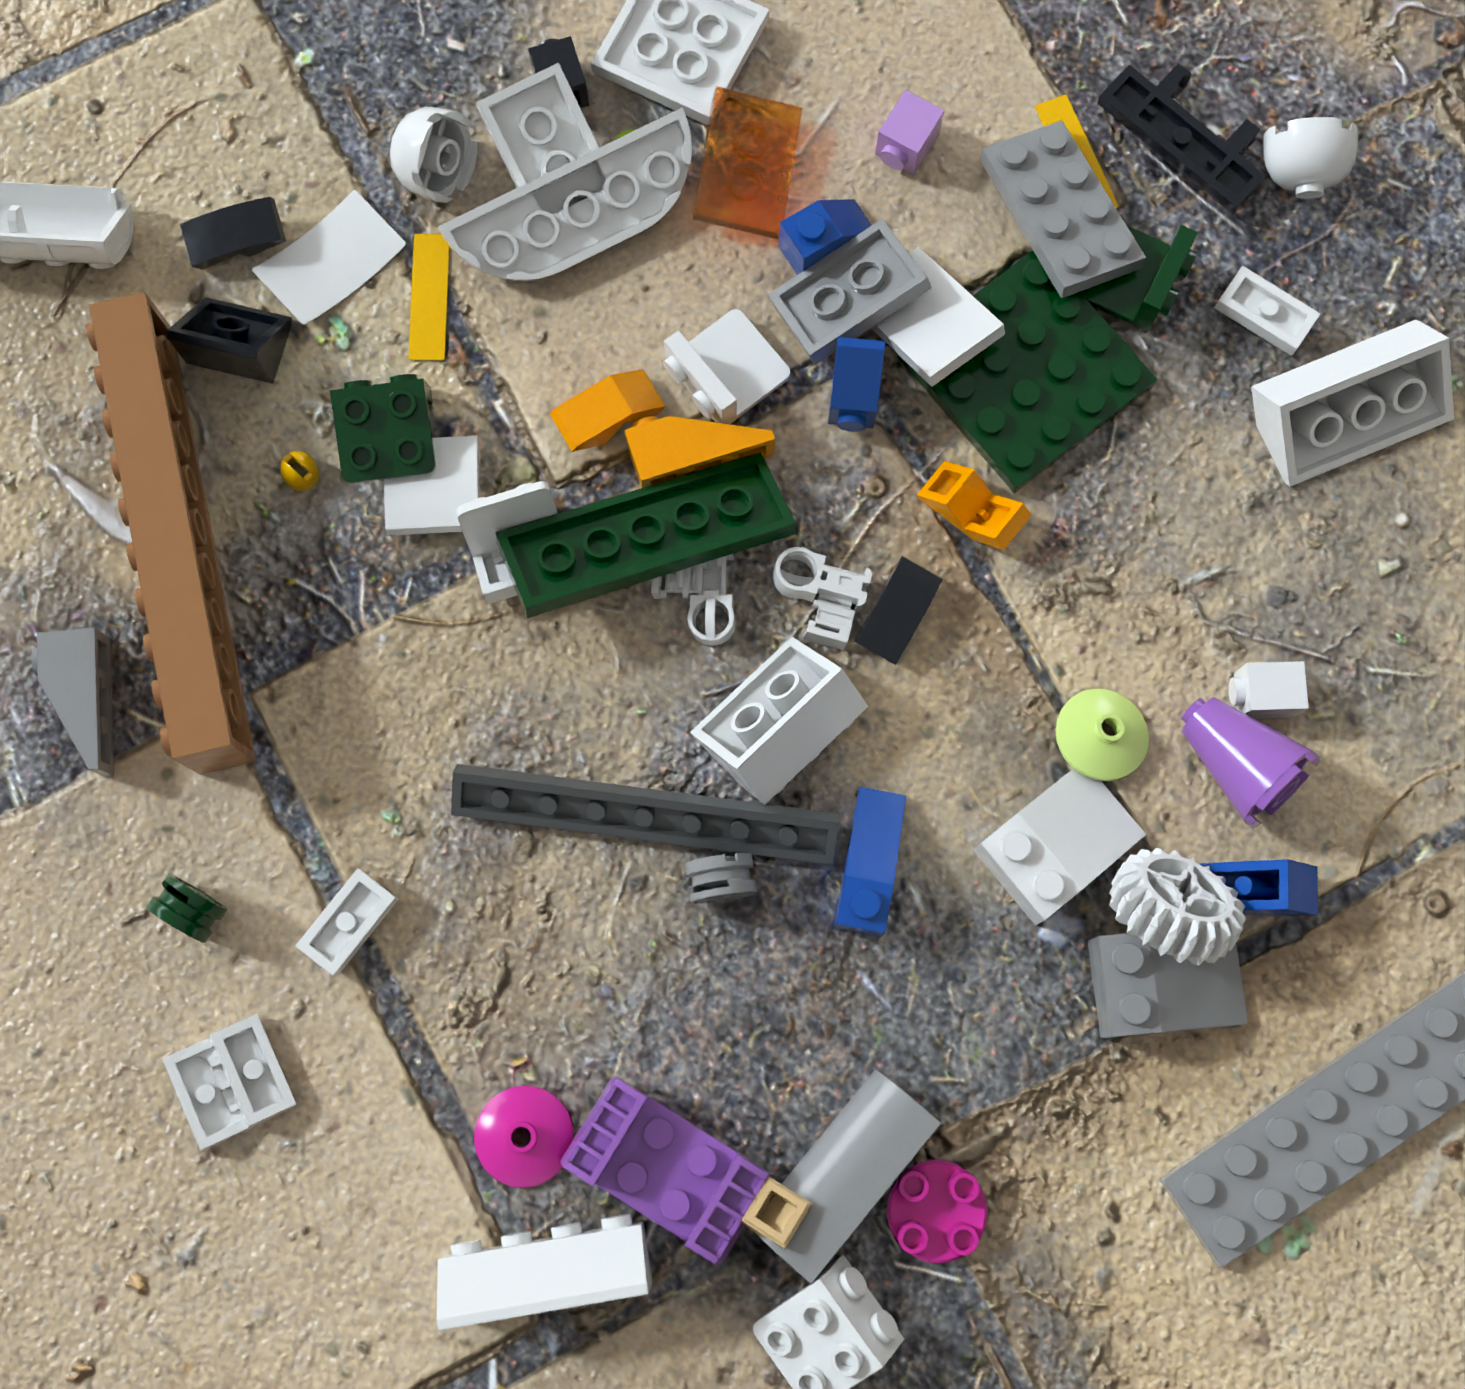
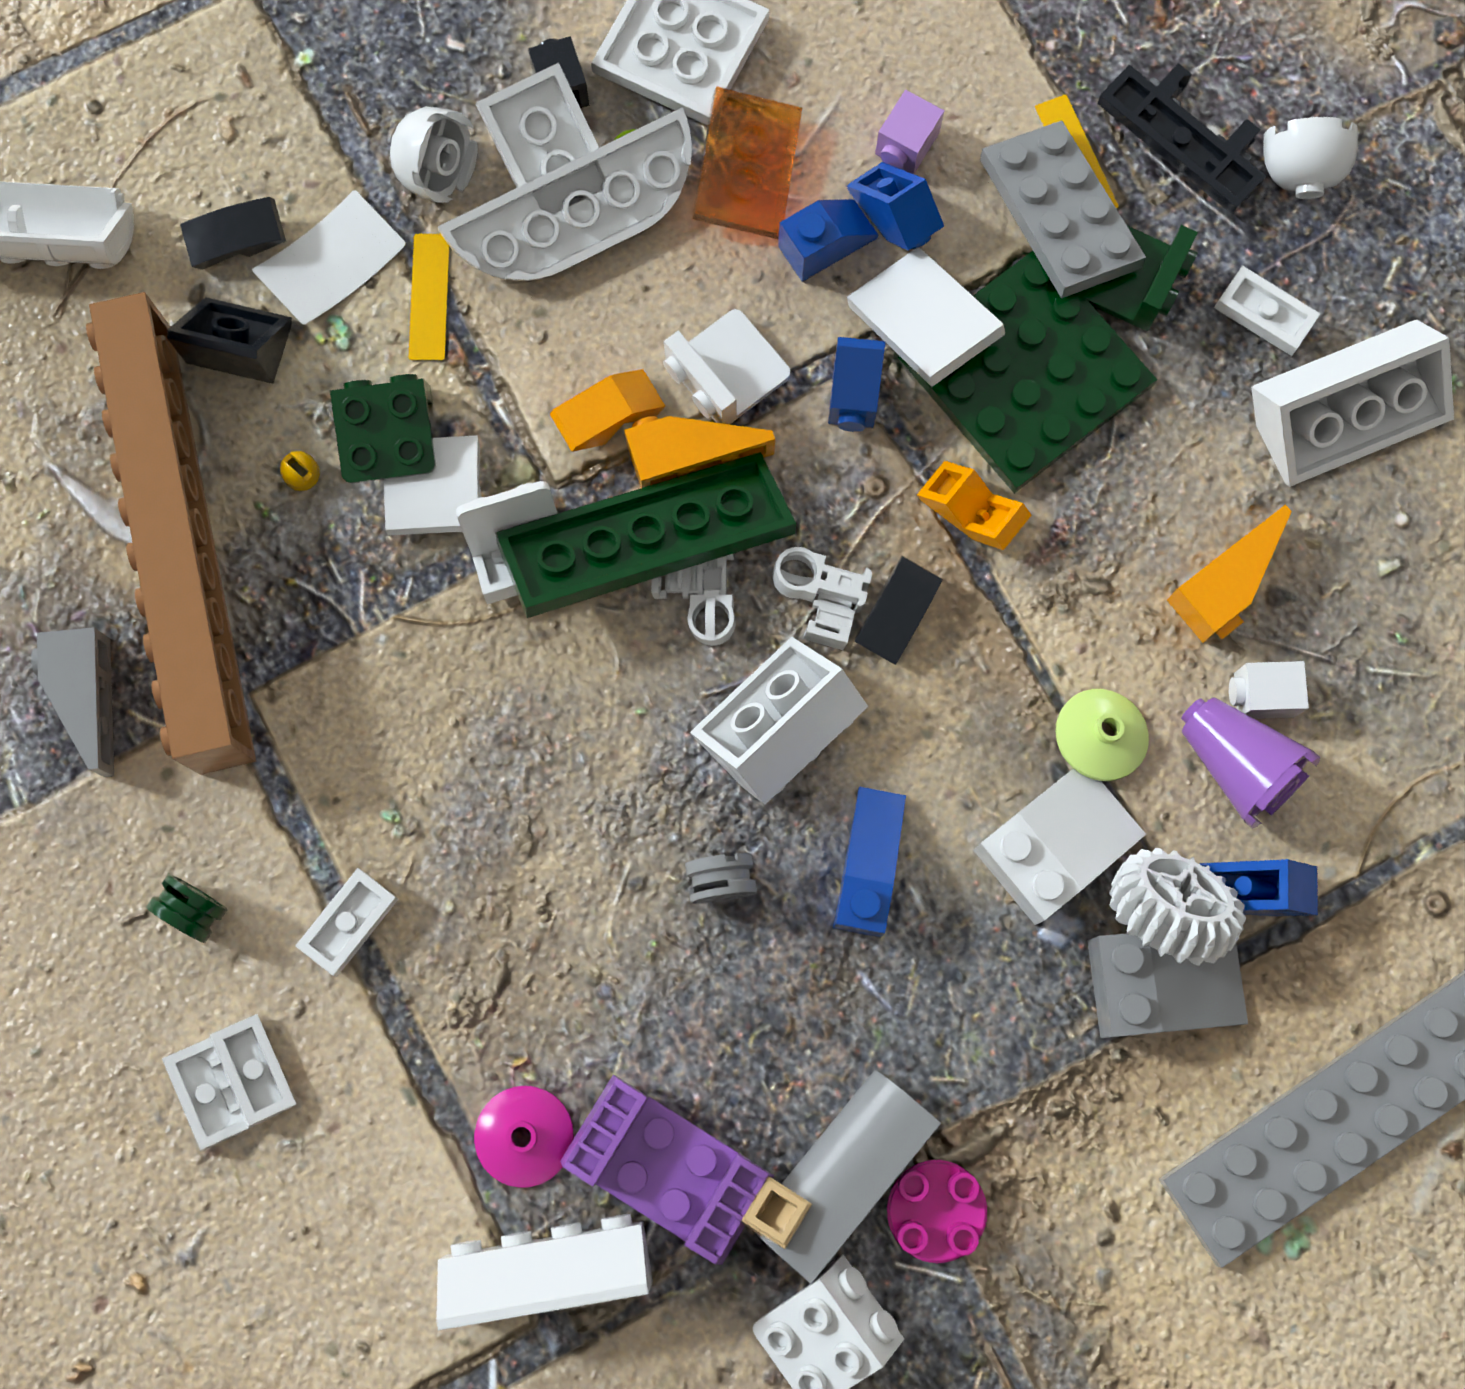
dark grey plate [451,764,840,865] -> none
light grey plate [768,219,932,365] -> none
none -> blue slope [846,162,944,250]
none -> light orange slope [1167,504,1292,643]

